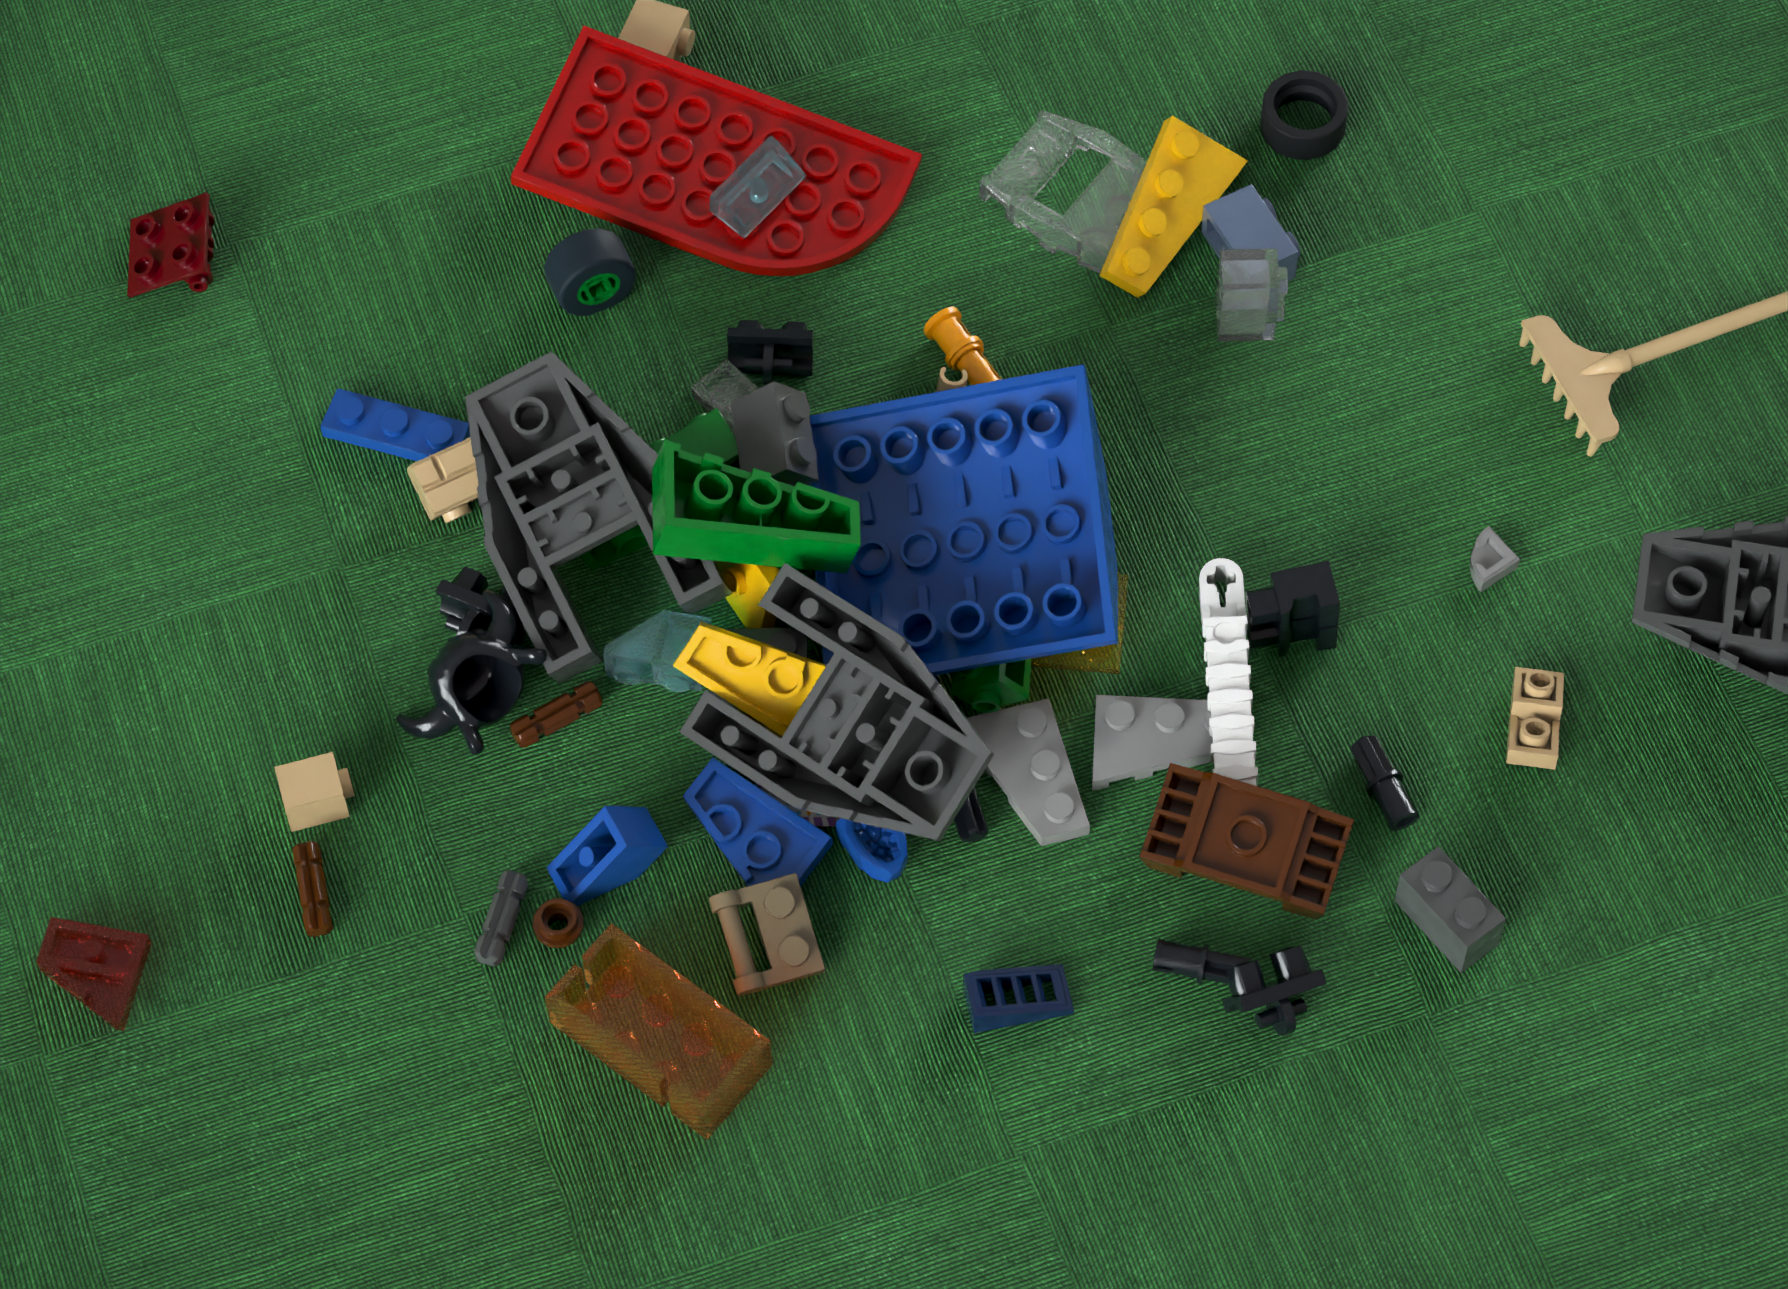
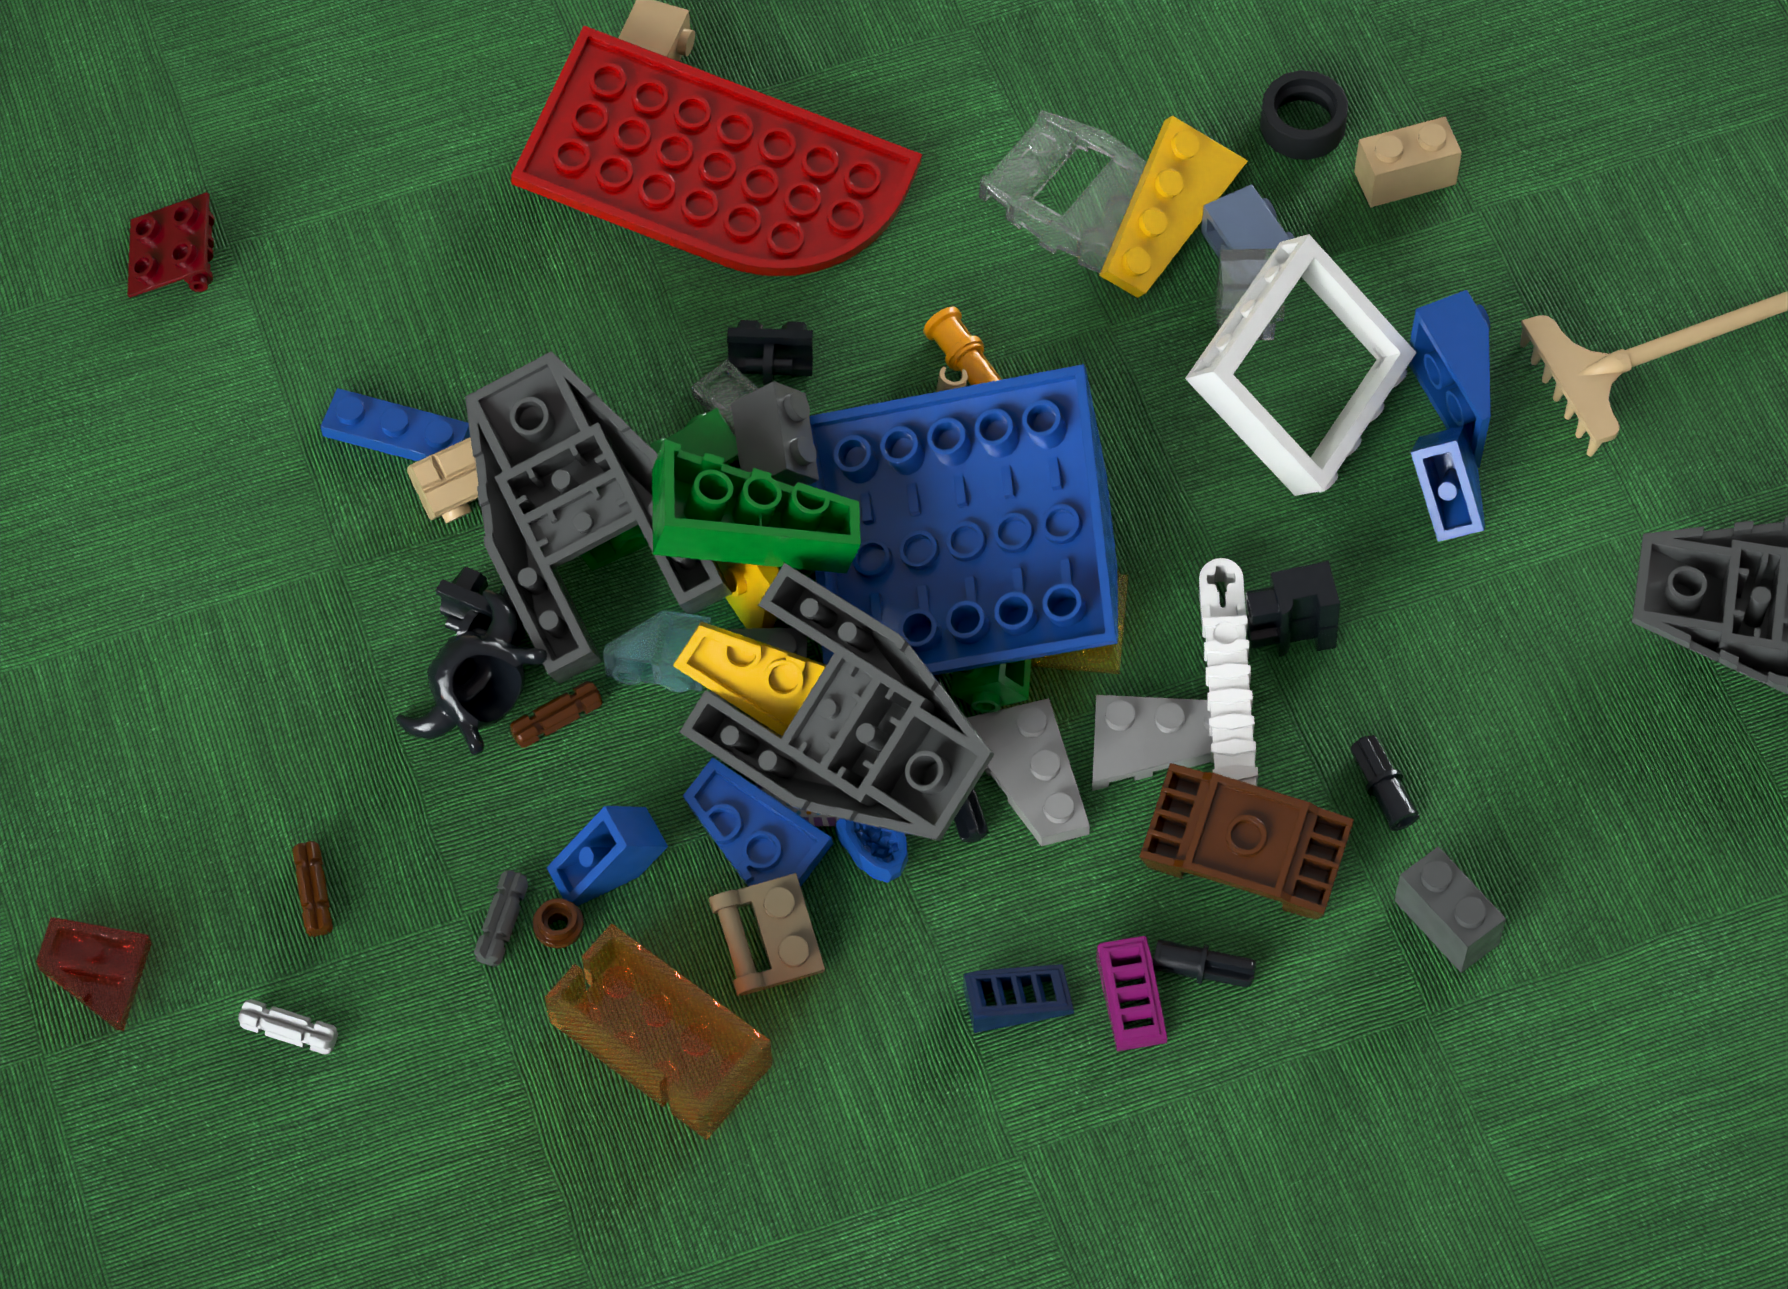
tan brick [274,752,355,832] -> none
black wheel [544,228,636,316] -> none
clear light blue slope [710,136,806,239] -> none
black hips [1222,945,1327,1036] -> none
light grey tile [1470,526,1520,592] -> none
tan slope [1506,667,1564,770] -> none
none -> axle [238,999,338,1055]
none -> magenta slope [1096,936,1167,1052]
none -> white window [1185,234,1417,496]
none -> tan brick [1354,117,1462,208]
none -> blue slope [1409,290,1491,468]
none -> blue slope [1411,425,1485,542]

